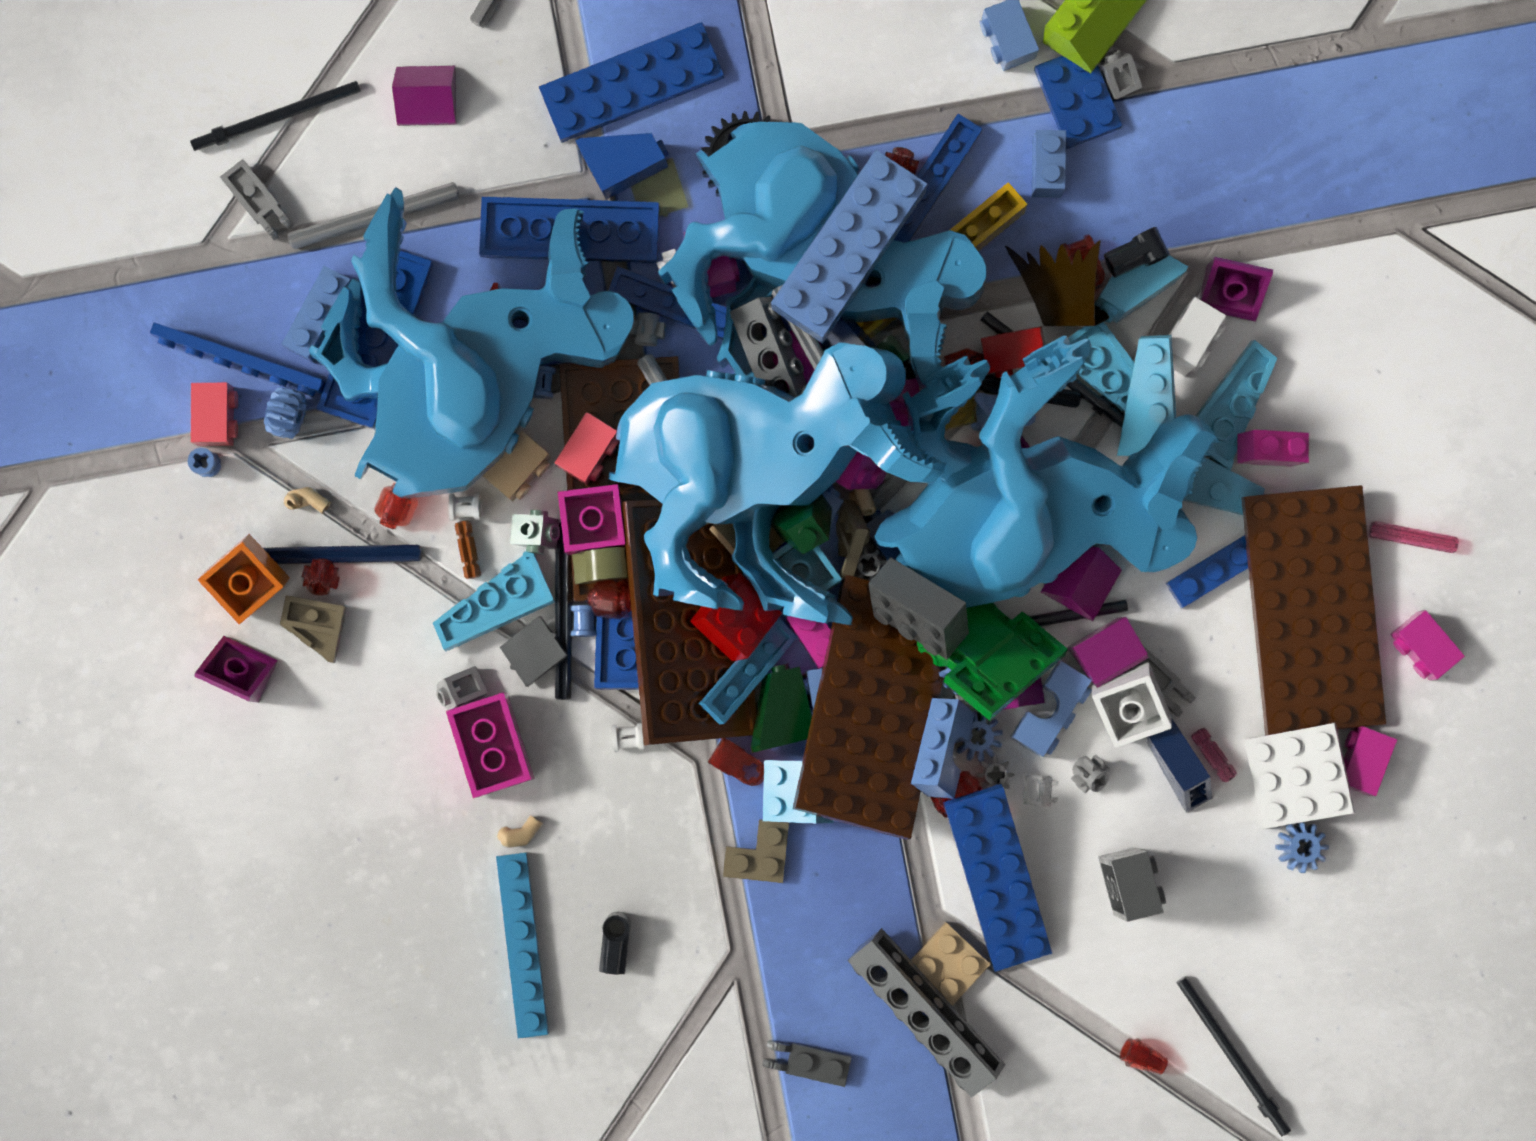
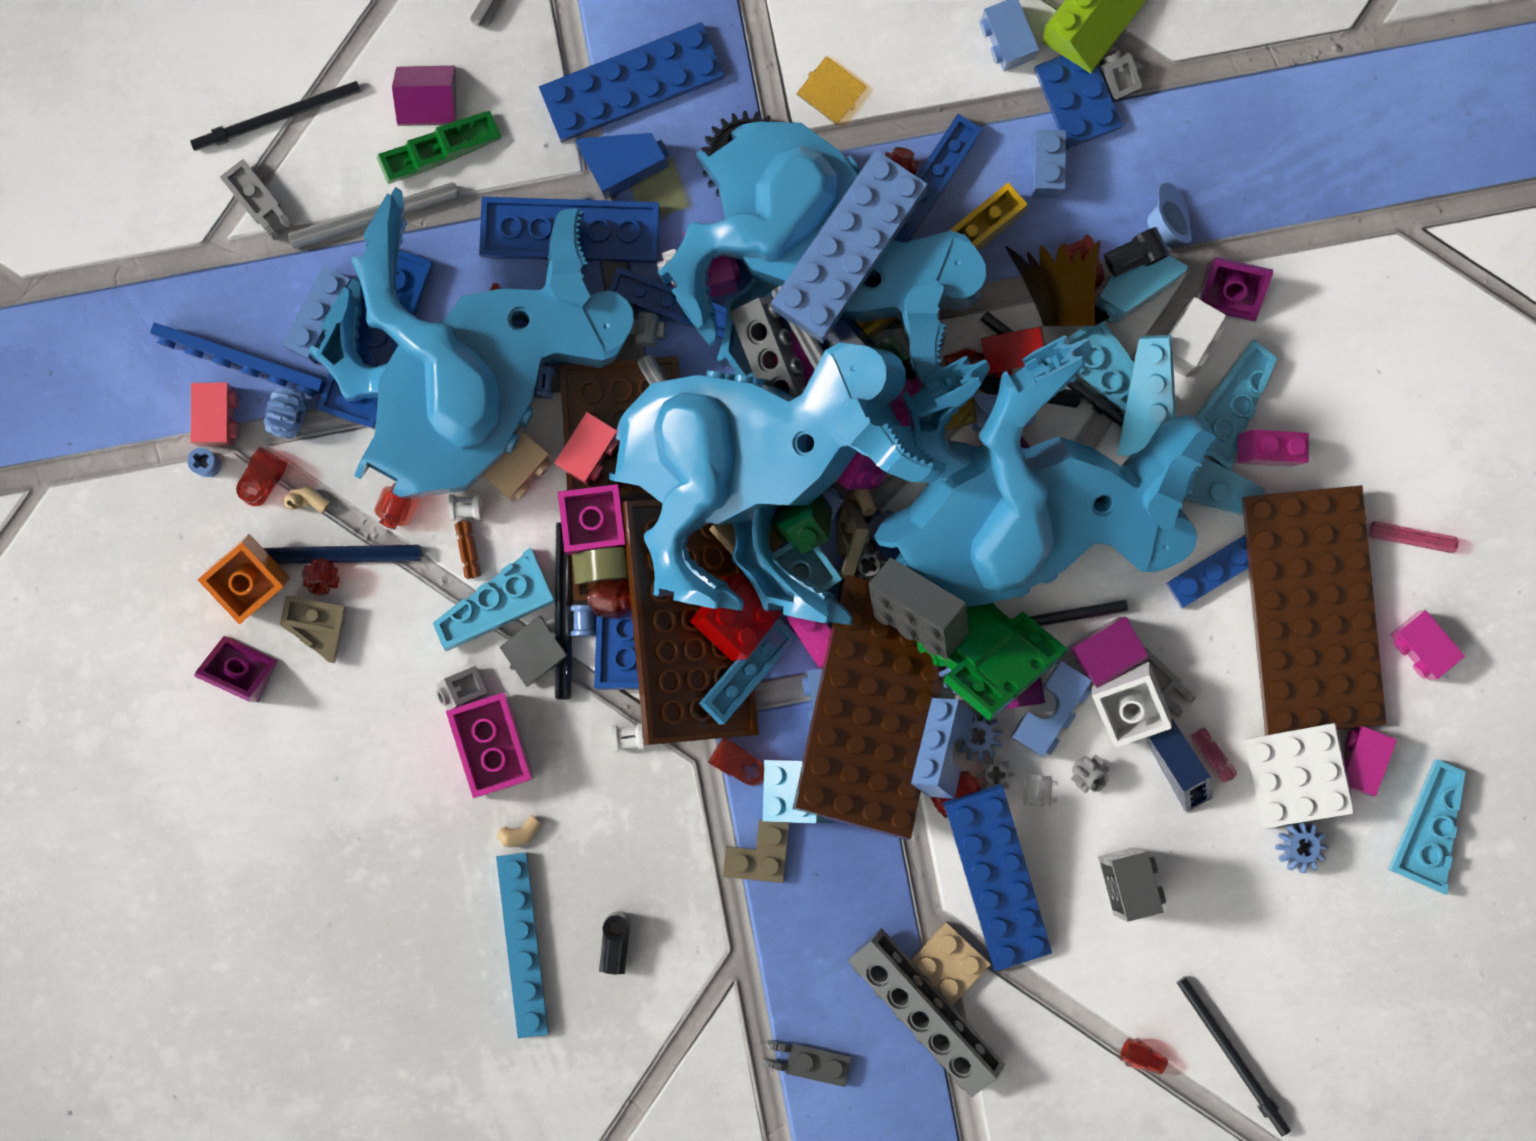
sand green brick [510,510,560,554] -> none
dark green slope [751,663,812,753] -> none
magenta slope [1040,546,1122,621] -> none
none -> clear red piece [236,447,288,507]
none -> green slope [377,110,501,184]
none -> clear yellow piece [797,56,867,125]
none -> light blue piece [1147,182,1192,246]
none -> medium azure wing [1388,759,1465,895]

